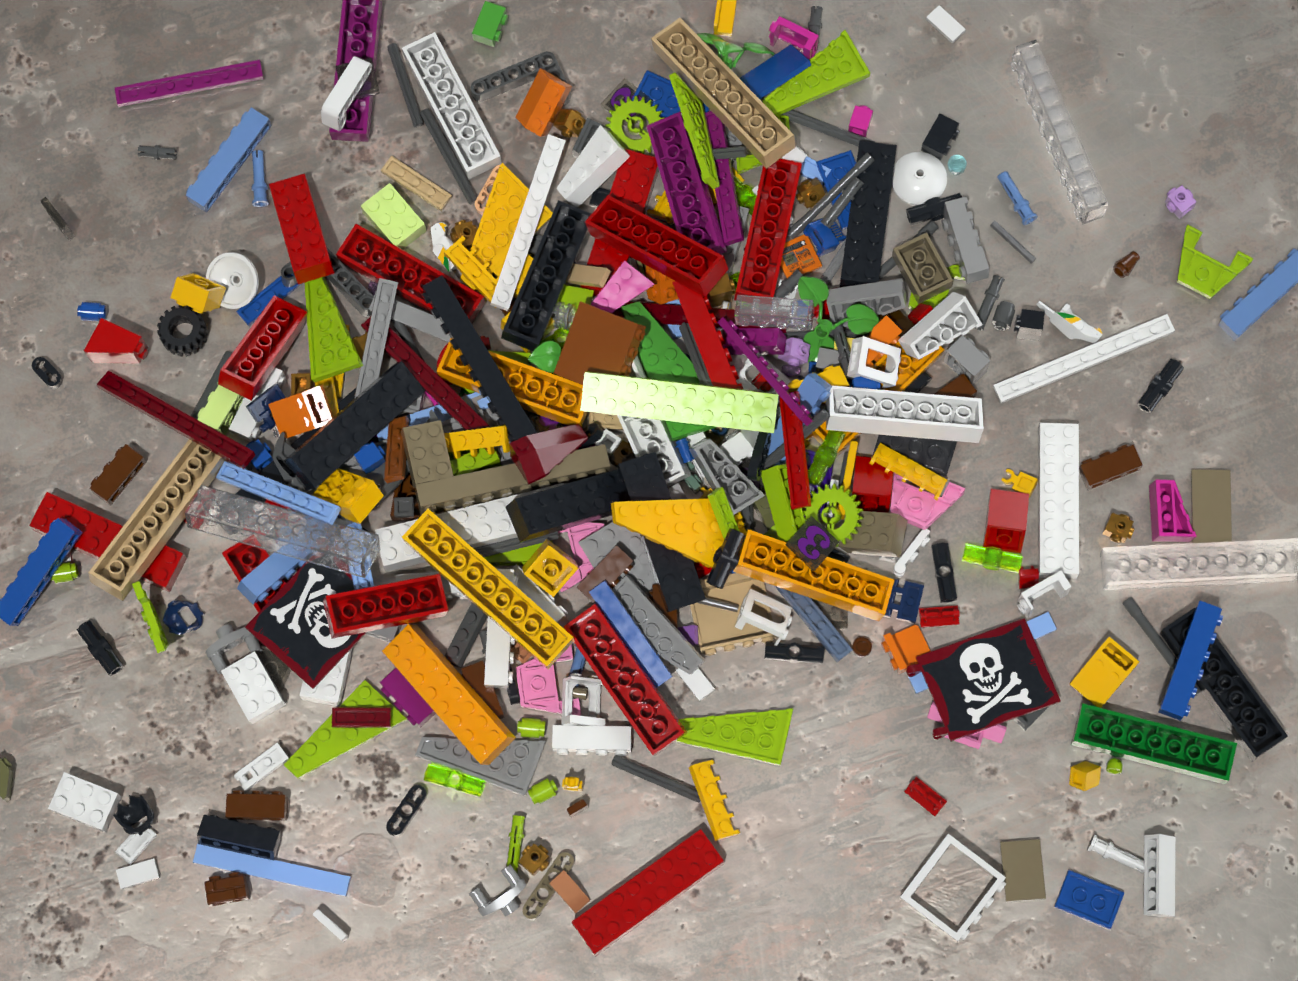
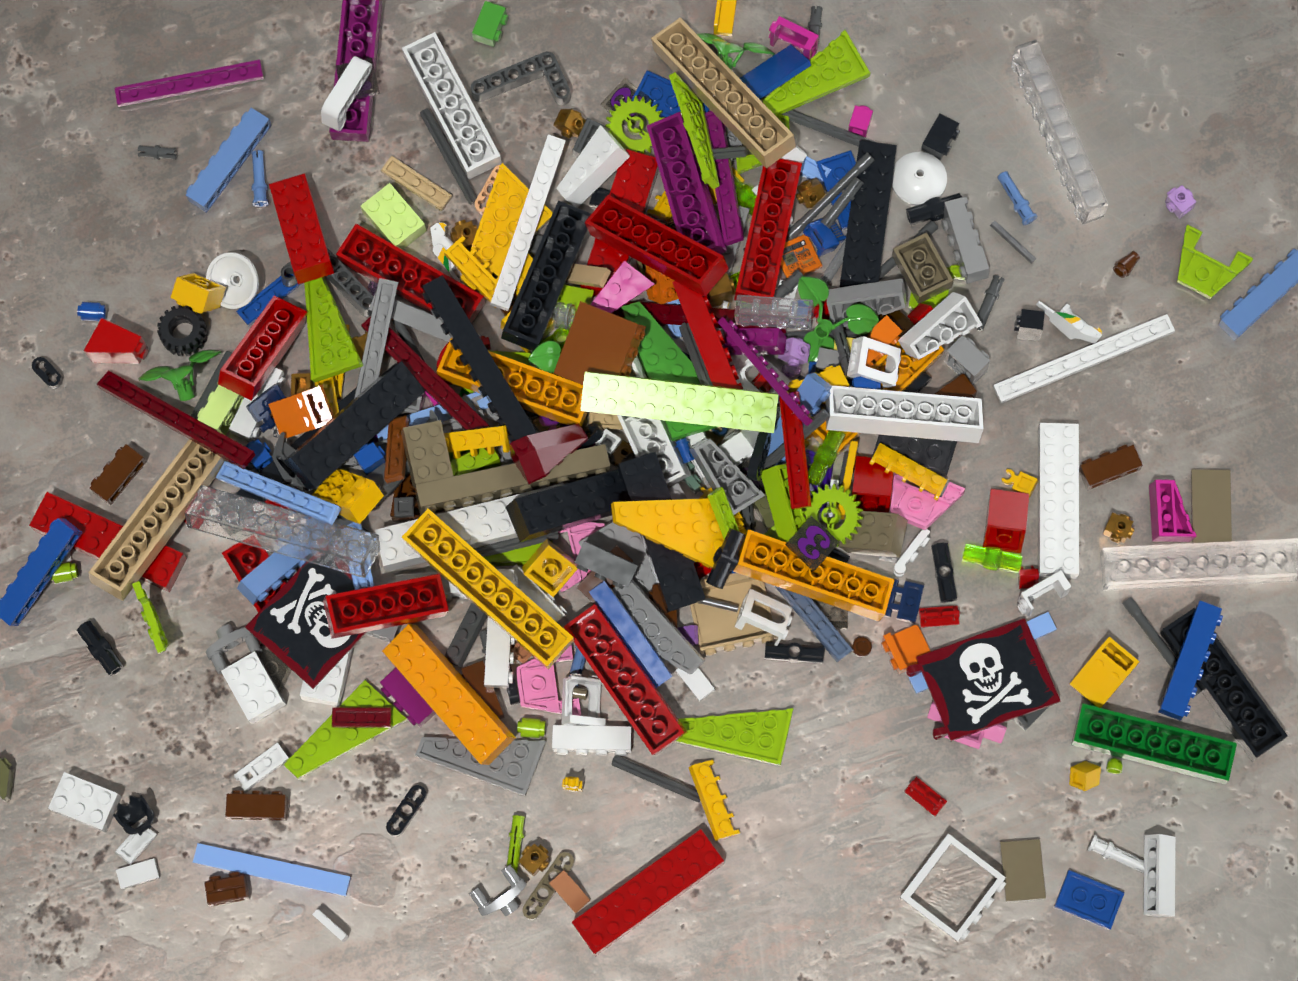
clear smoke tile [40,197,75,240] -> none
dark blue helmet [162,600,205,635] -> none
black brick [197,815,281,861] -> none
dark grey axle [387,43,423,128] -> none
clear neon green piece [424,764,485,797] -> none
orange slope [515,68,572,137] -> none
lime brick [528,778,558,804] -> none
reddish brown tile [567,799,588,818] -> none
white tile [926,5,966,44] -> none
clear light blue tile [947,155,967,175] -> none
dark grey brick [992,301,1015,331] -> none
black piece [1137,359,1184,414] -> none
none -> bright green plant [138,350,222,401]
none -> dark grey brick [574,541,638,589]

